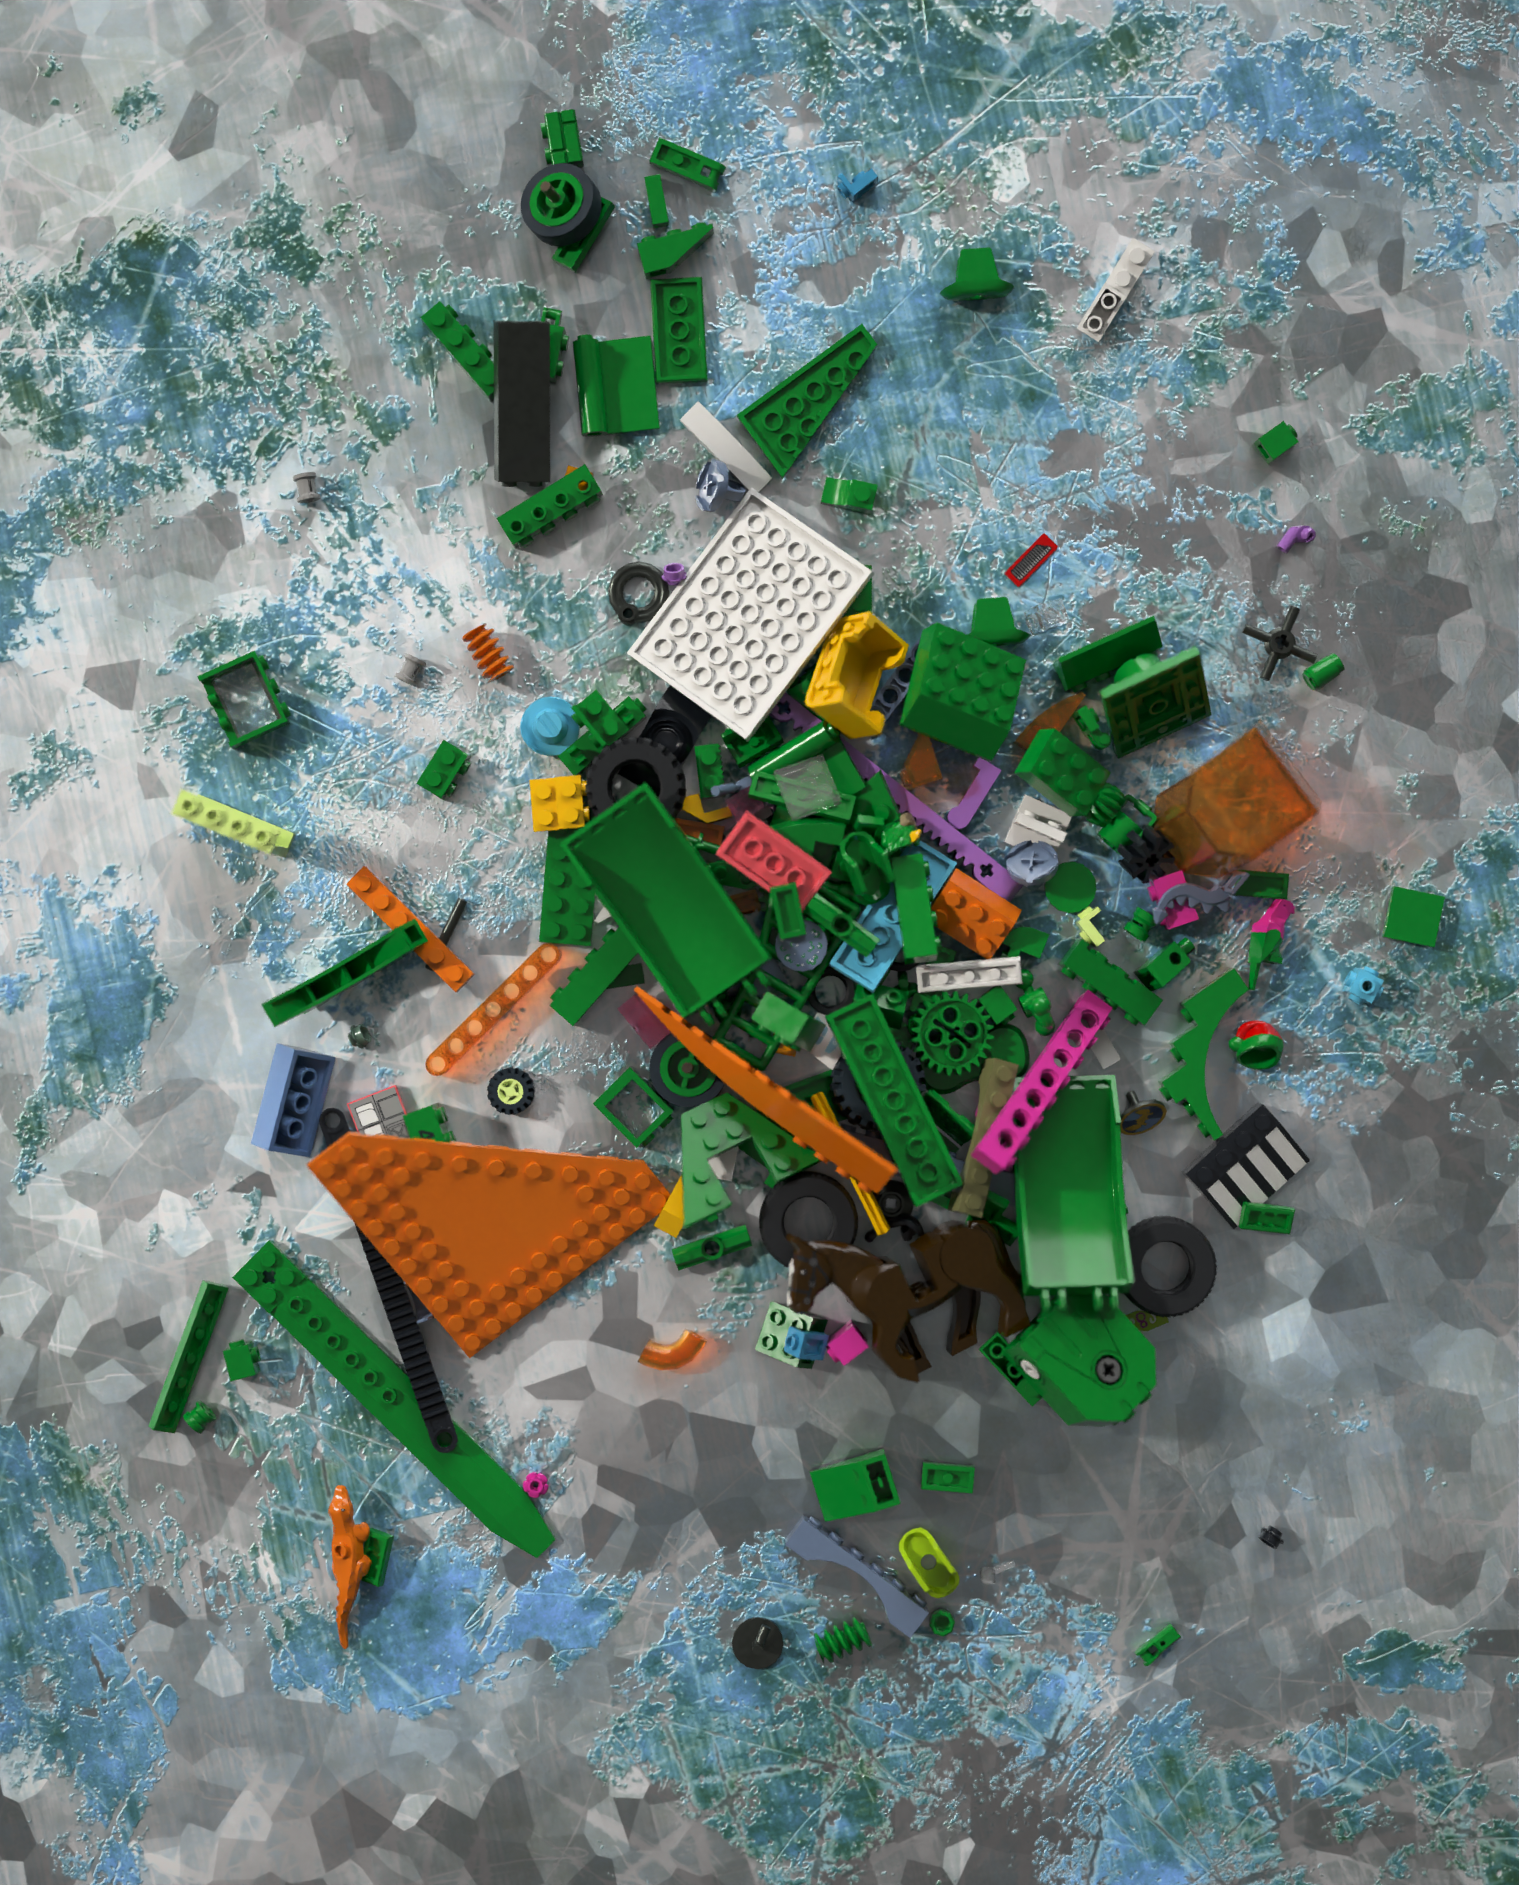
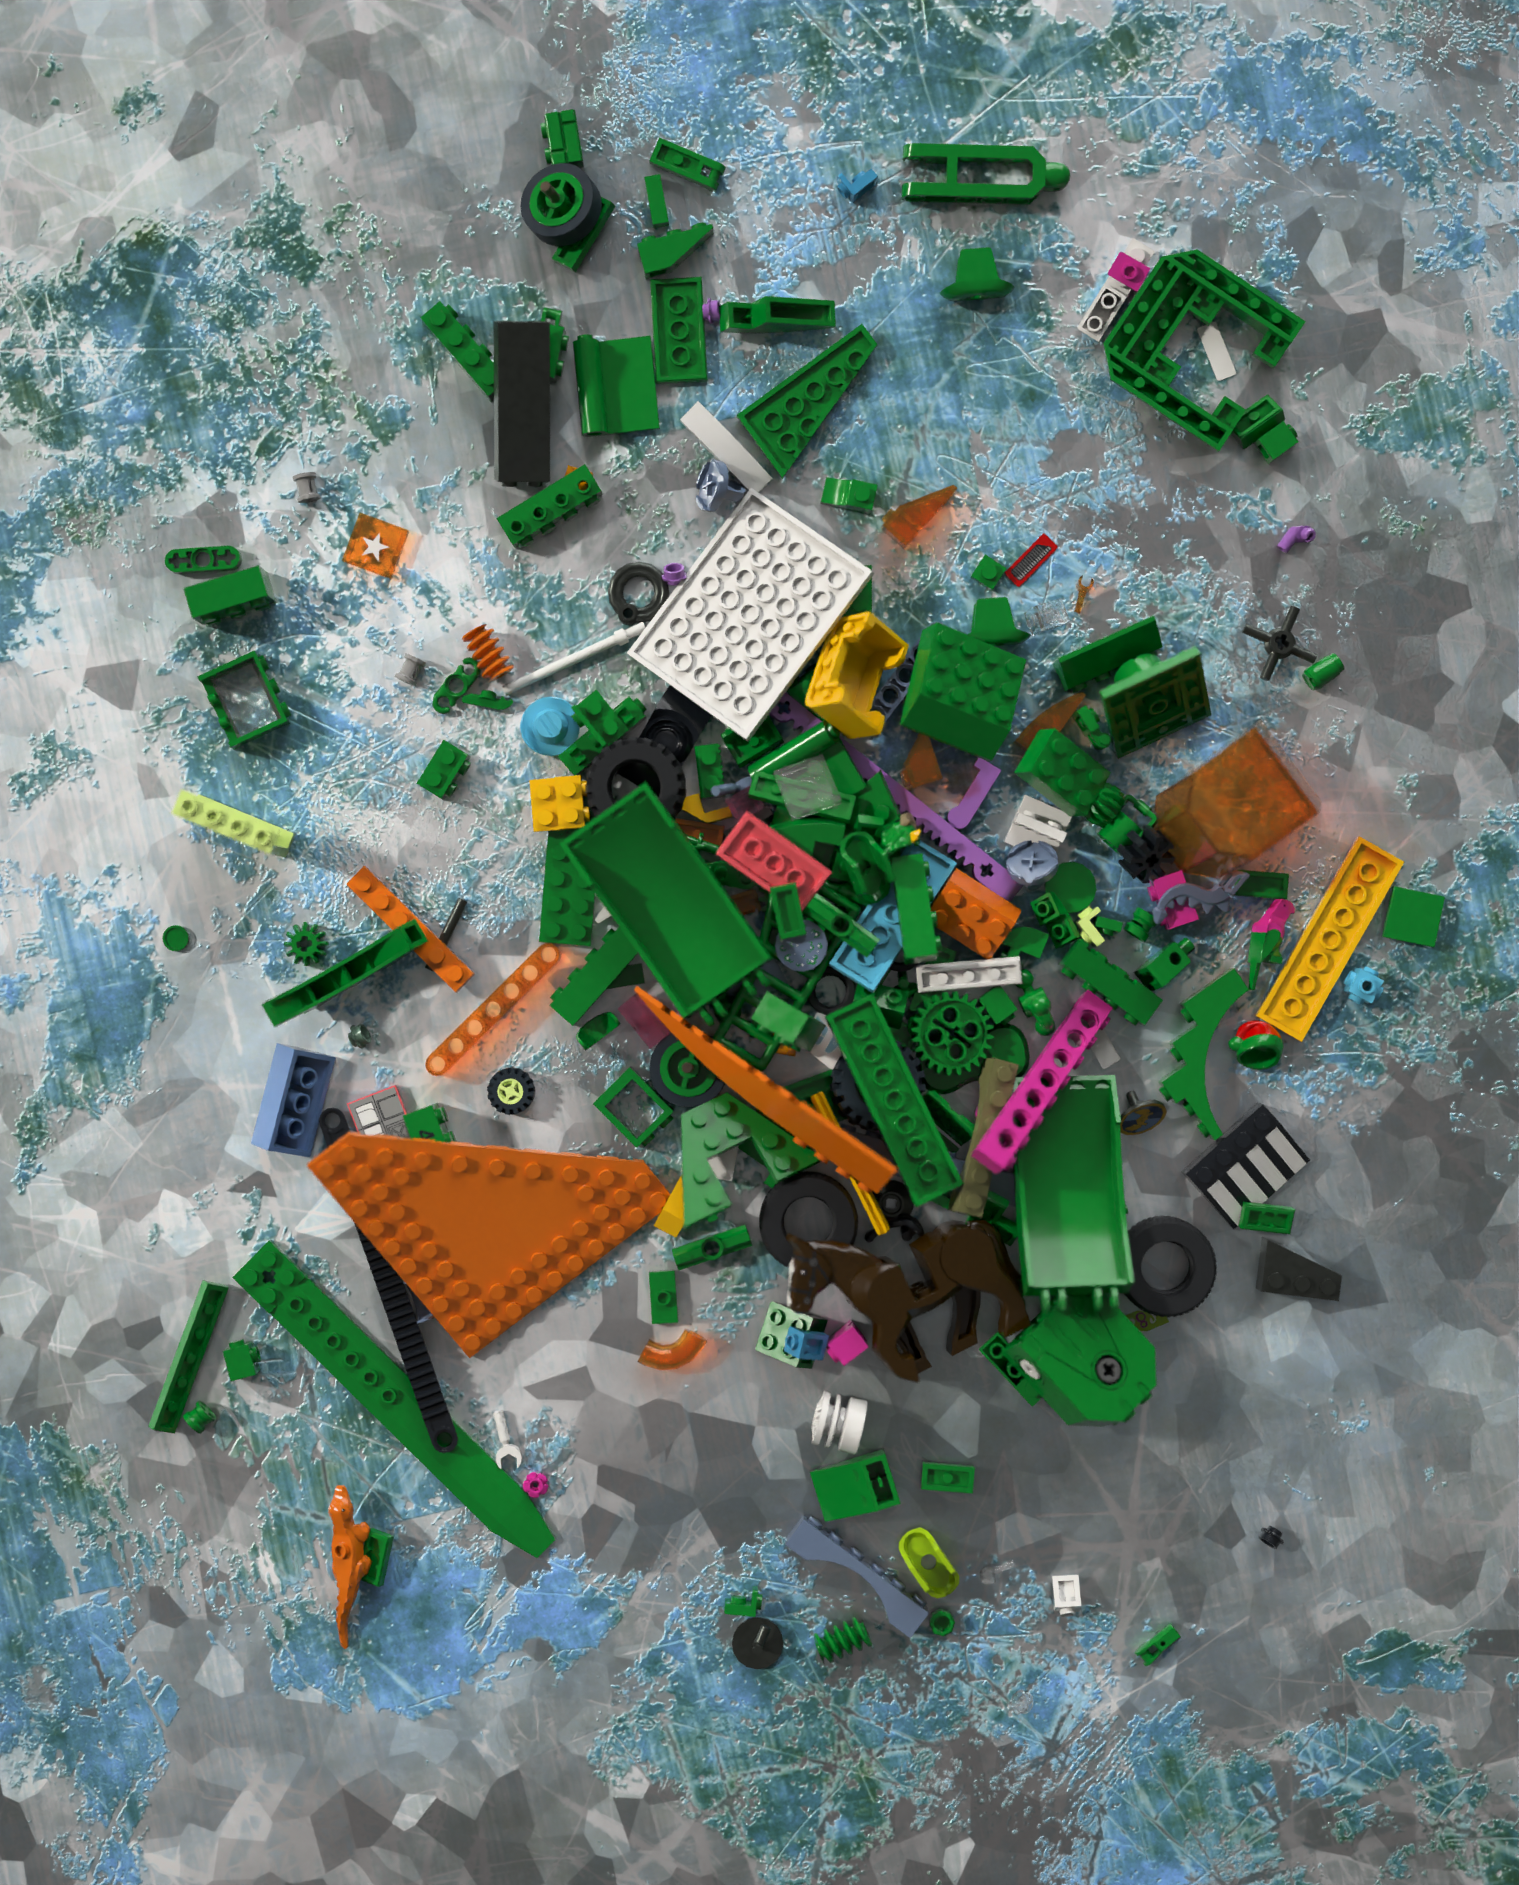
none -> green piece [163,925,189,951]
none -> green beam [165,546,242,574]
none -> green brick [183,565,276,627]
none -> green gear [284,922,329,966]
none -> clear orange tile [342,513,409,580]
none -> green piece [432,657,480,714]
none -> green piece [462,690,513,710]
none -> white piece [493,1410,522,1469]
none -> white bar [502,622,646,696]
none -> green helmet [576,1012,621,1051]
none -> green plate [649,1270,678,1324]
none -> medium lavender plate [702,298,721,324]
none -> green slope [719,296,836,333]
none -> green bracket [724,1586,762,1617]
none -> white wheel [811,1390,868,1455]
none -> clear orange slope [881,485,957,549]
none -> green piece [902,143,1071,205]
none -> green plate [971,554,1007,591]
none -> green slope [1030,891,1081,949]
none -> white bracket [1052,1575,1081,1617]
none -> clear orange hand [1074,575,1094,613]
none -> green plate [1093,916,1123,936]
none -> green slope [1103,249,1306,452]
none -> dark pink bracket [1108,252,1151,292]
none -> white sticker [1197,322,1236,381]
none -> green slope [1231,394,1285,449]
none -> yellow plate [1255,836,1404,1042]
none -> pearl dark grey wedge [1256,1237,1342,1301]

